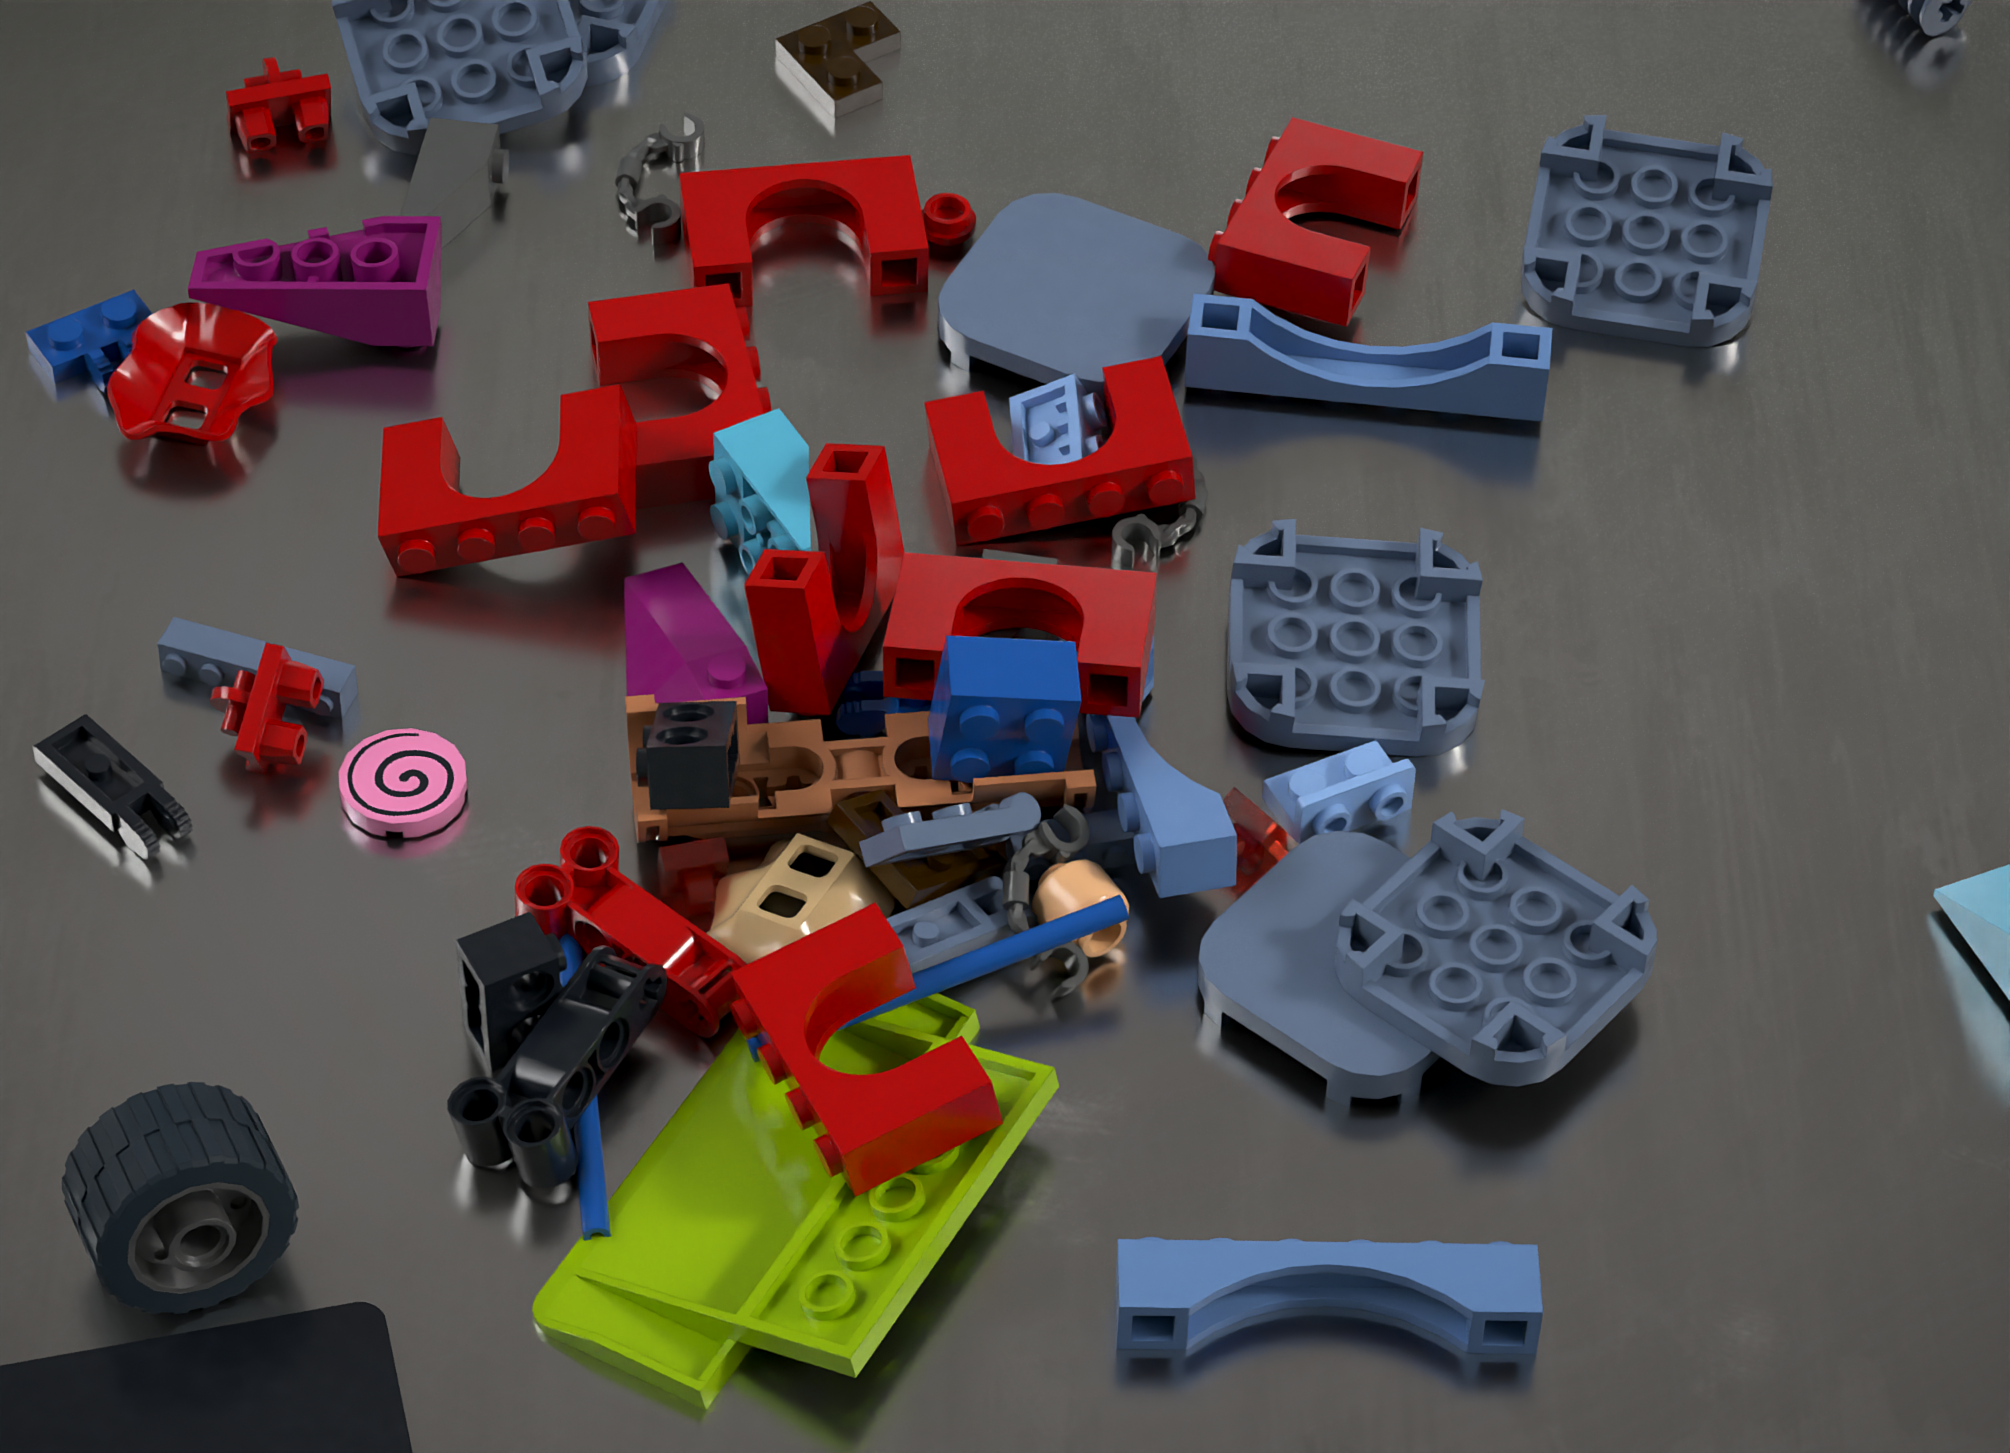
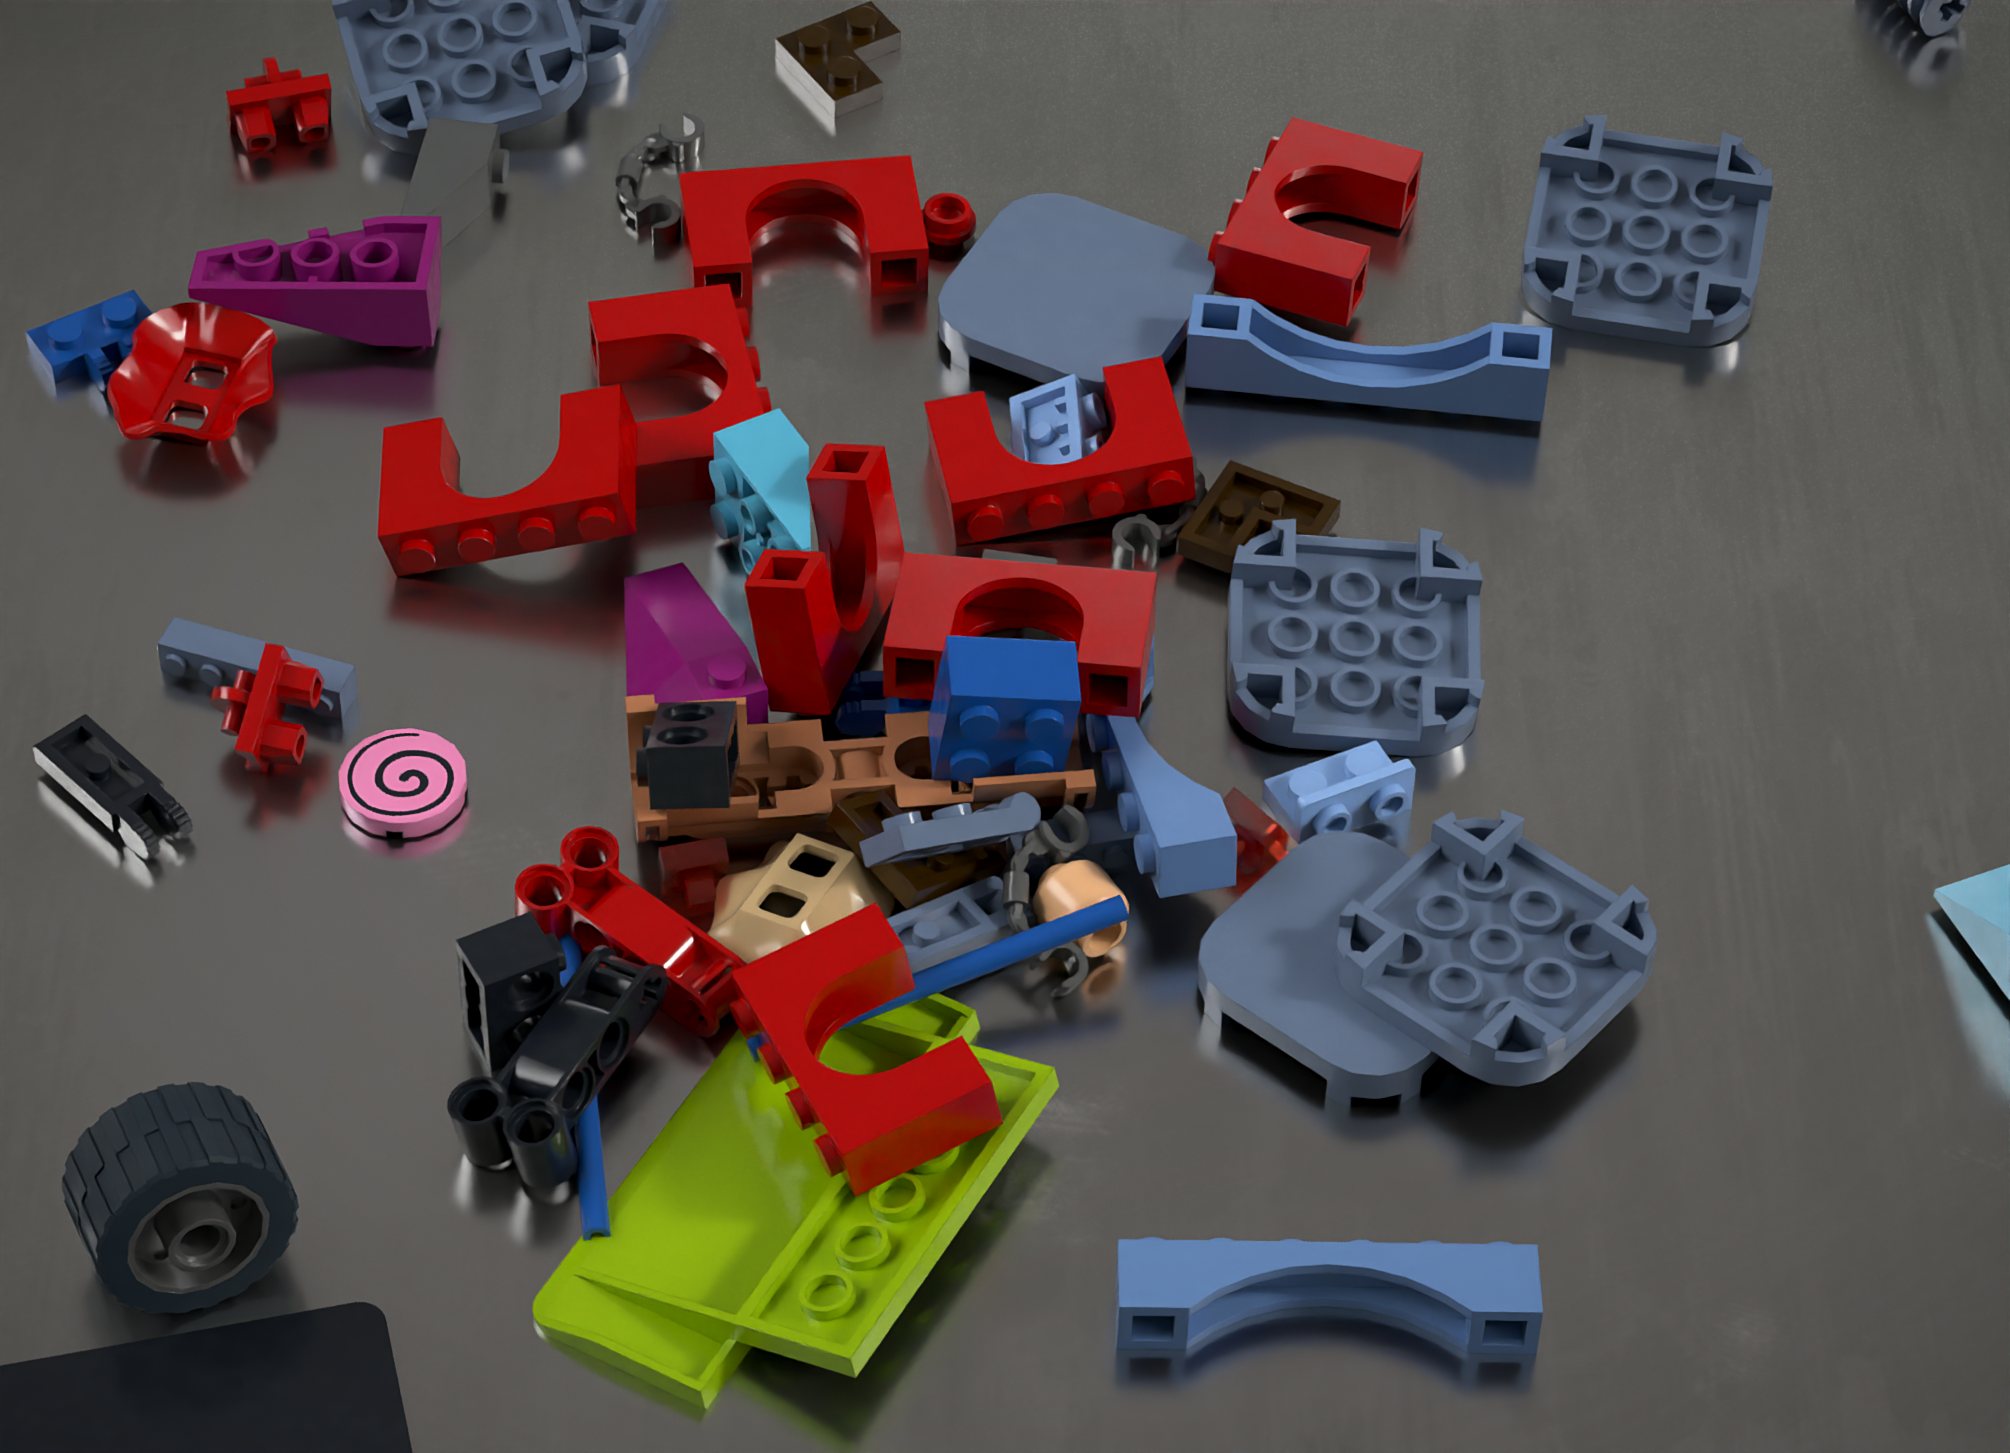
none -> dark brown plate [1176,460,1341,574]

